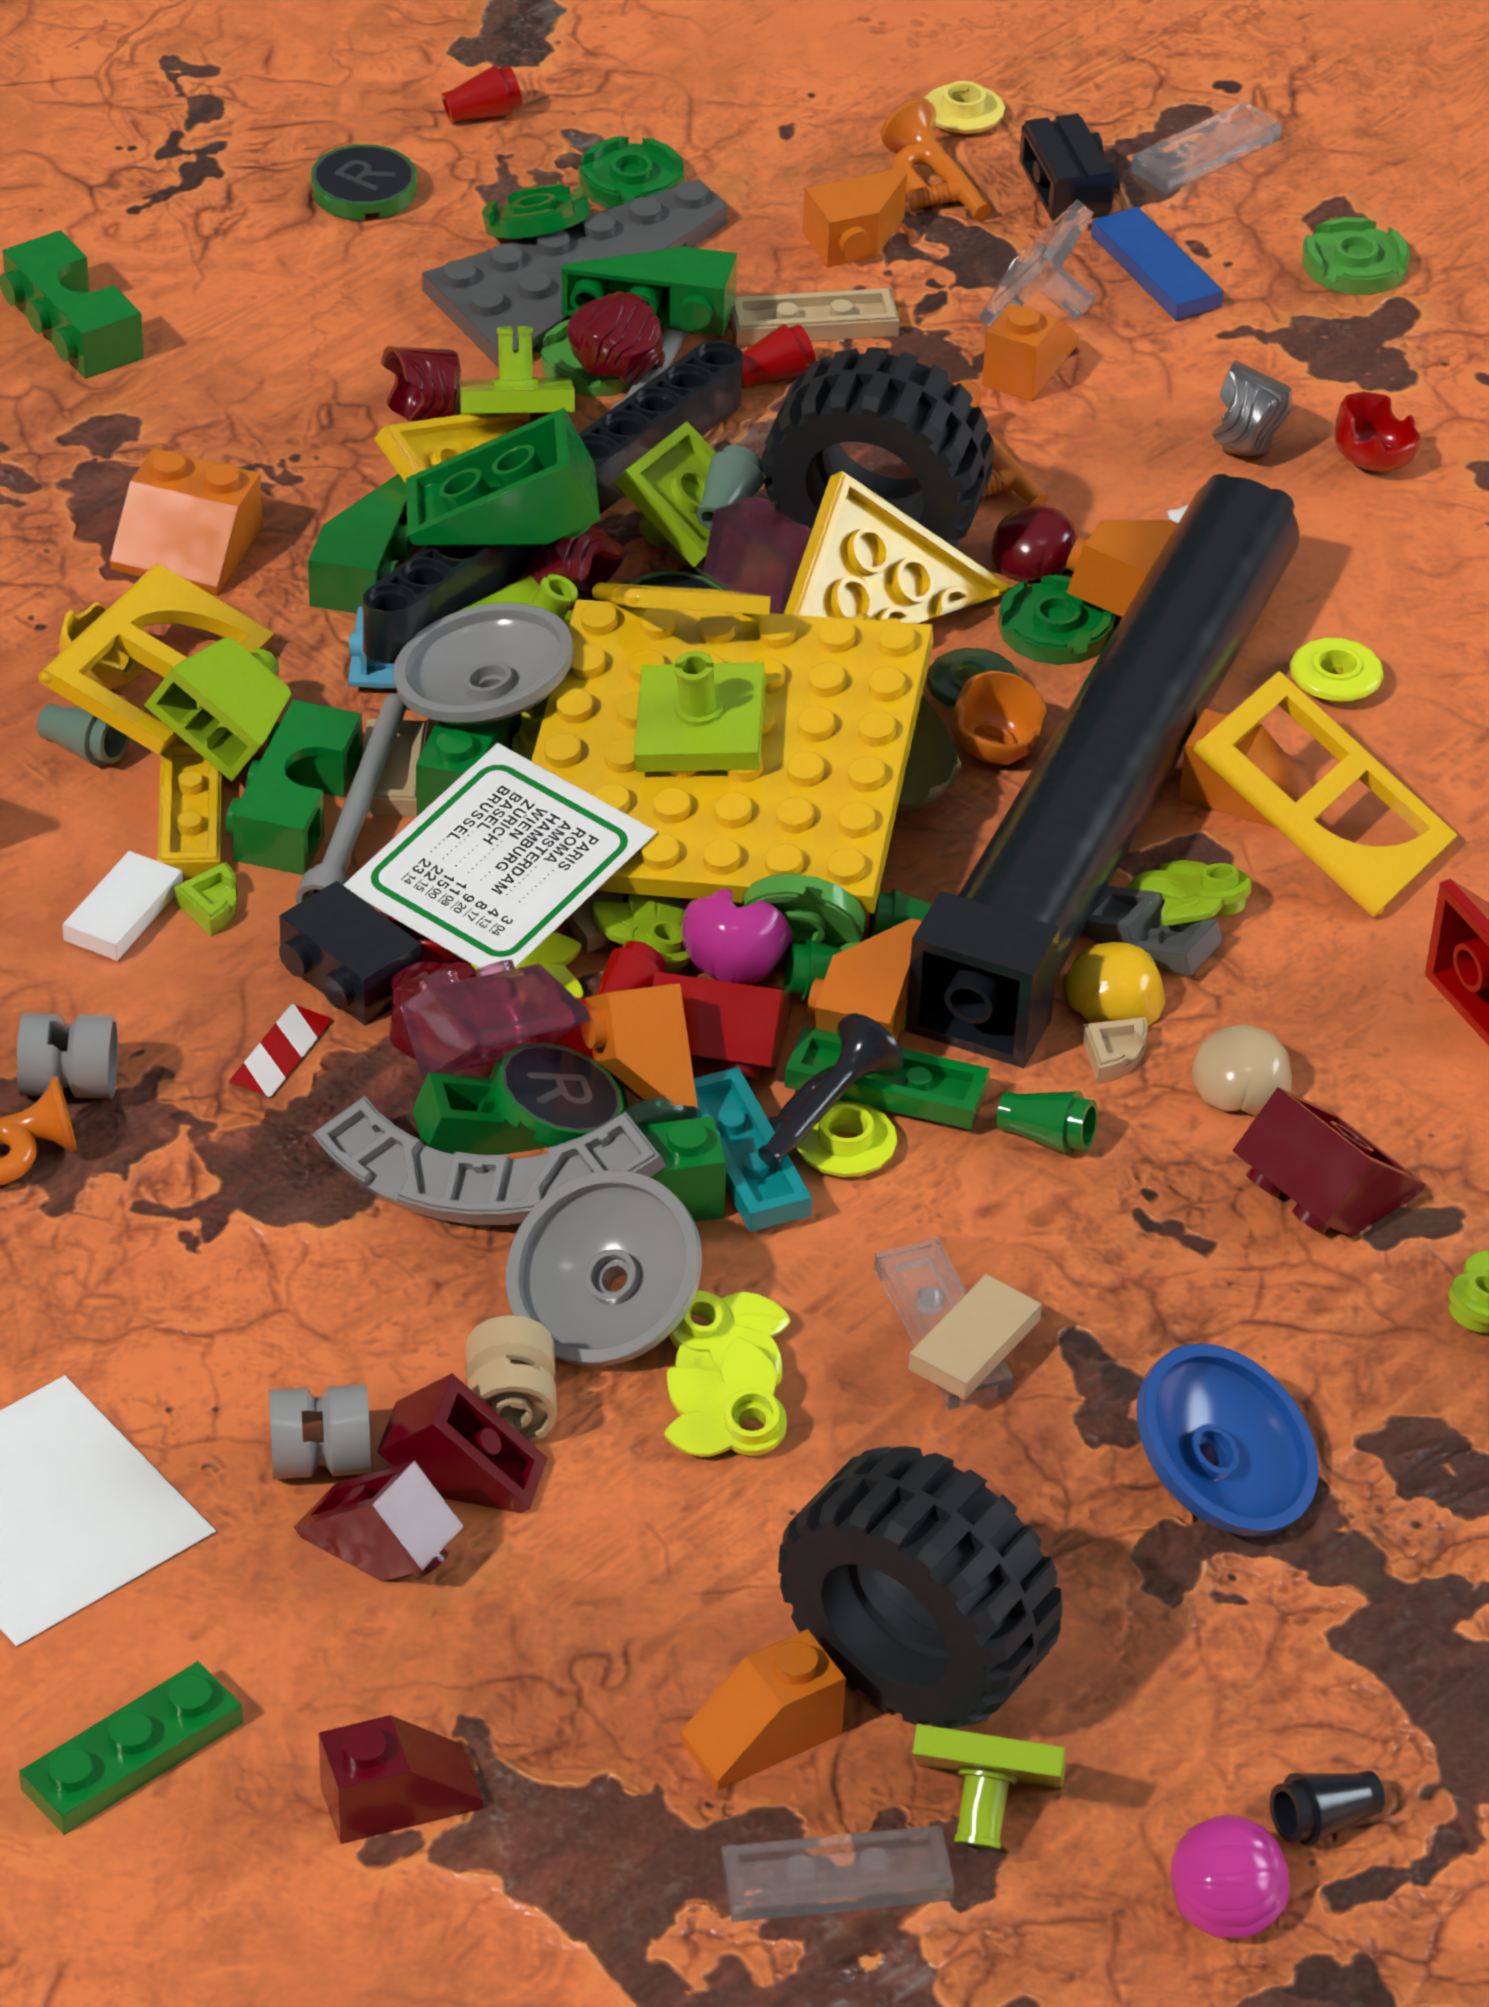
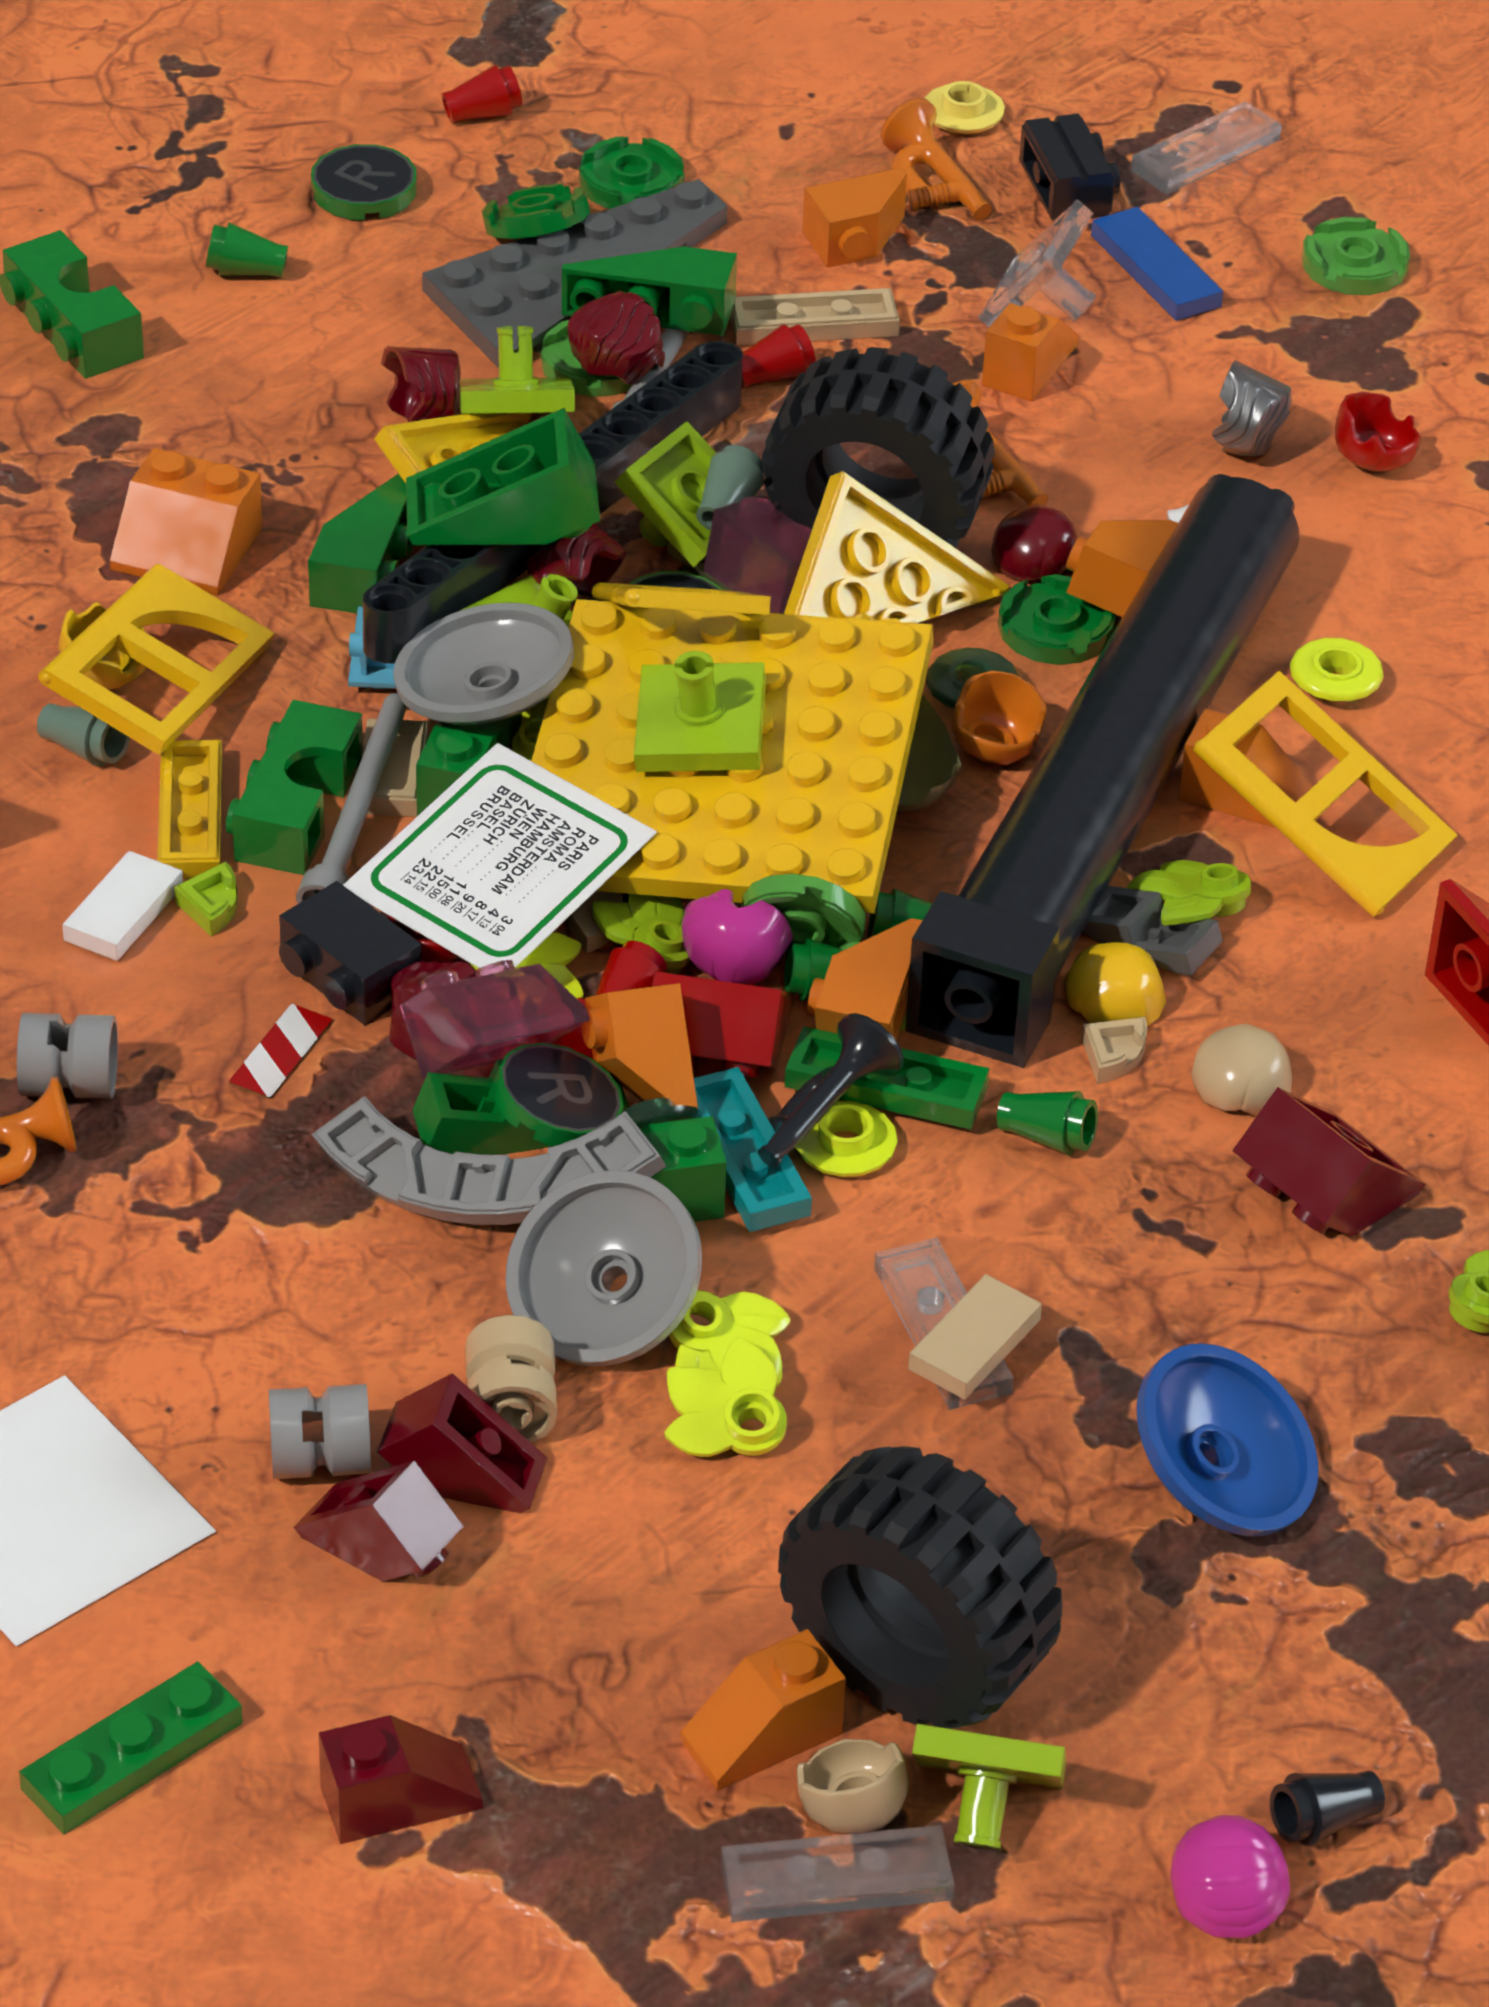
lime torso [144,637,291,782] -> none
none -> green cone [206,222,288,278]
none -> tan hair [797,1739,909,1835]

